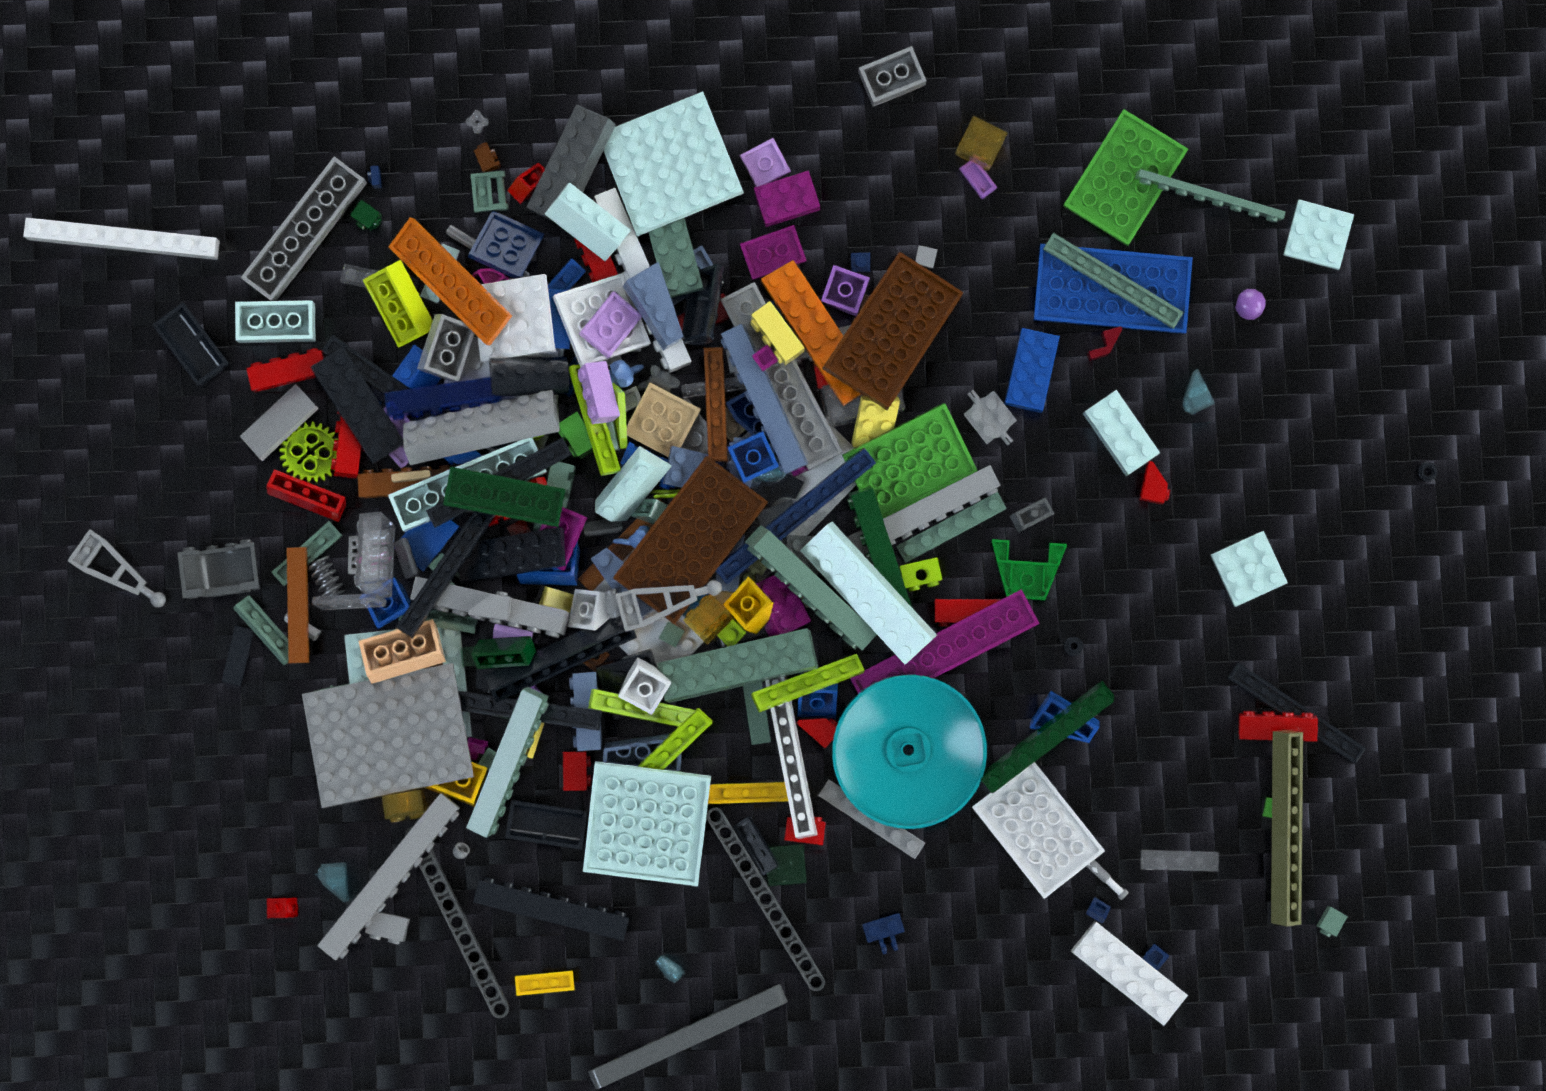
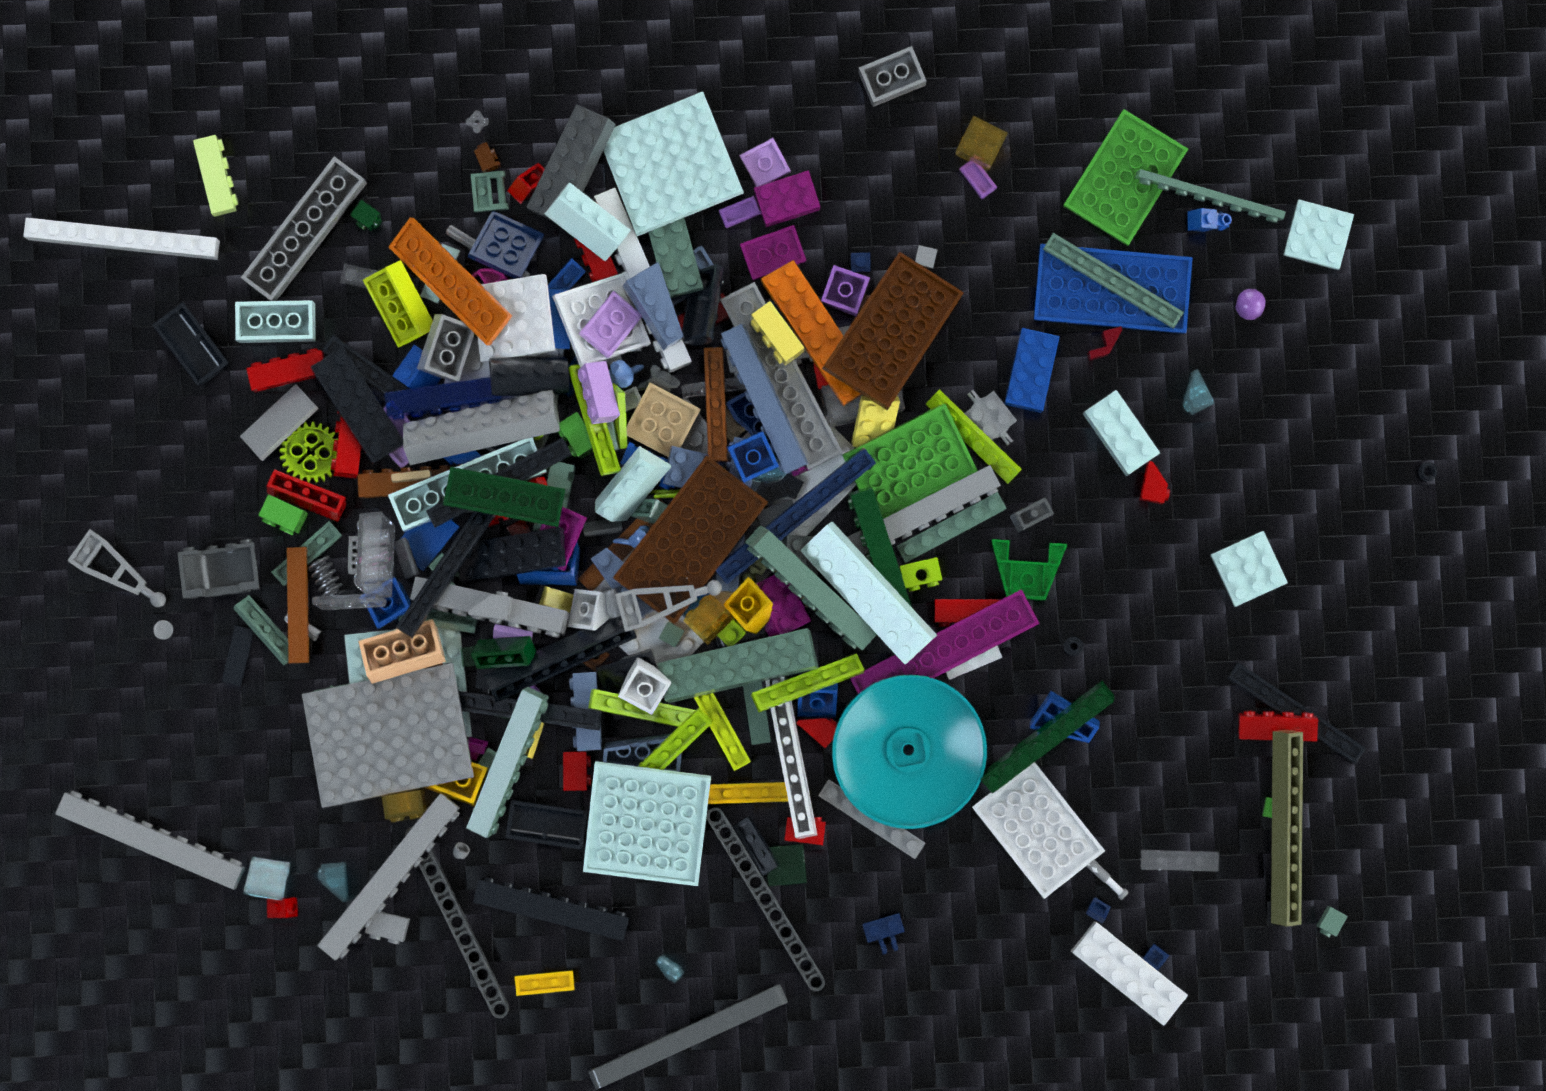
dark blue plate [368,166,382,188] -> none
magenta tile [752,345,778,372] -> none
none -> light grey brick [55,791,245,889]
none -> light grey piece [154,620,173,640]
none -> yellowish green brick [193,135,238,217]
none -> clear light blue tile [244,857,291,900]
none -> bright green brick [259,494,308,535]
none -> neon yellow plate [694,693,751,771]
none -> medium lavender tile [719,196,761,228]
none -> lime plate [926,389,1022,483]
none -> white plate [946,646,1002,680]
none -> blue brick [1188,208,1232,232]

